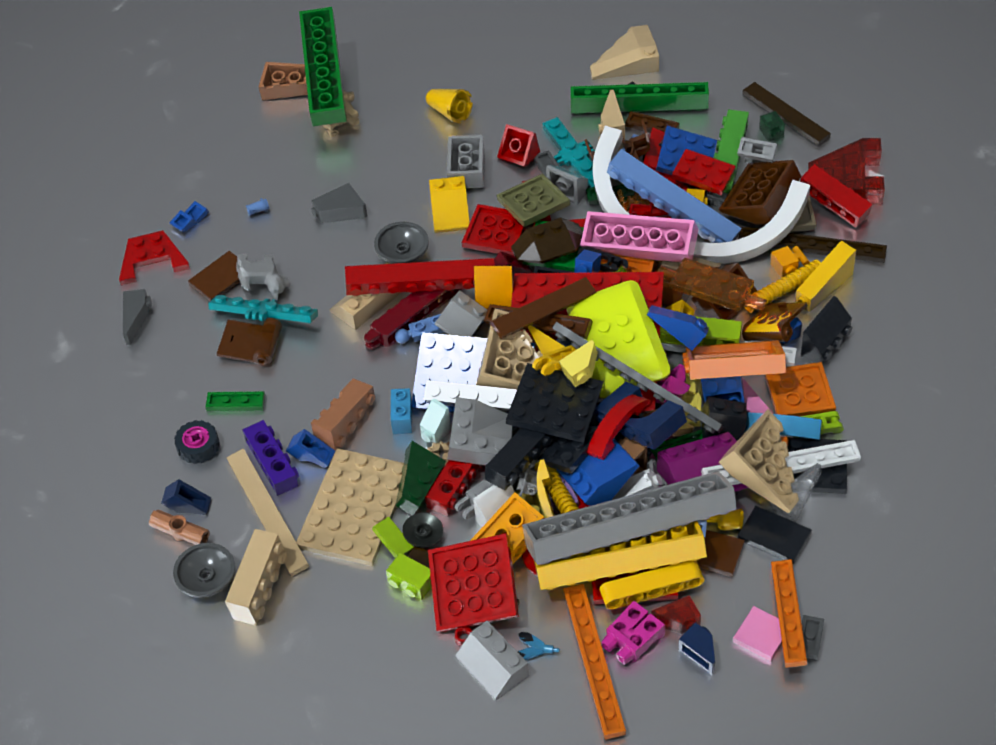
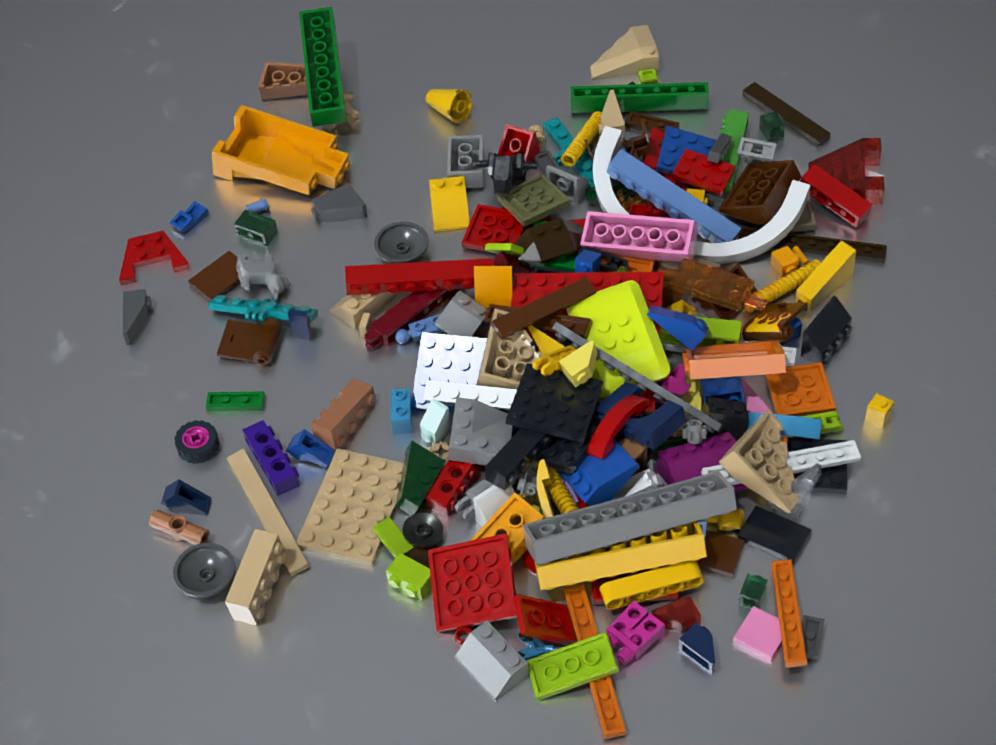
none -> light orange panel [212,105,351,195]
none -> clear green brick [234,210,278,247]
none -> dark blue tile [288,309,312,341]
none -> tan tile [359,312,372,339]
none -> black piece [475,153,538,194]
none -> lime tile [485,243,524,255]
none -> red plate [513,594,576,645]
none -> lime tile [527,632,619,701]
none -> tan wheel [528,125,547,149]
none -> yellow piece [561,111,602,167]
none -> lime tile [638,68,658,84]
none -> light grey gear [682,419,707,444]
none -> dark grey piece [707,133,732,163]
none -> clear green brick [739,574,768,609]
none -> yellow brick [865,393,894,429]

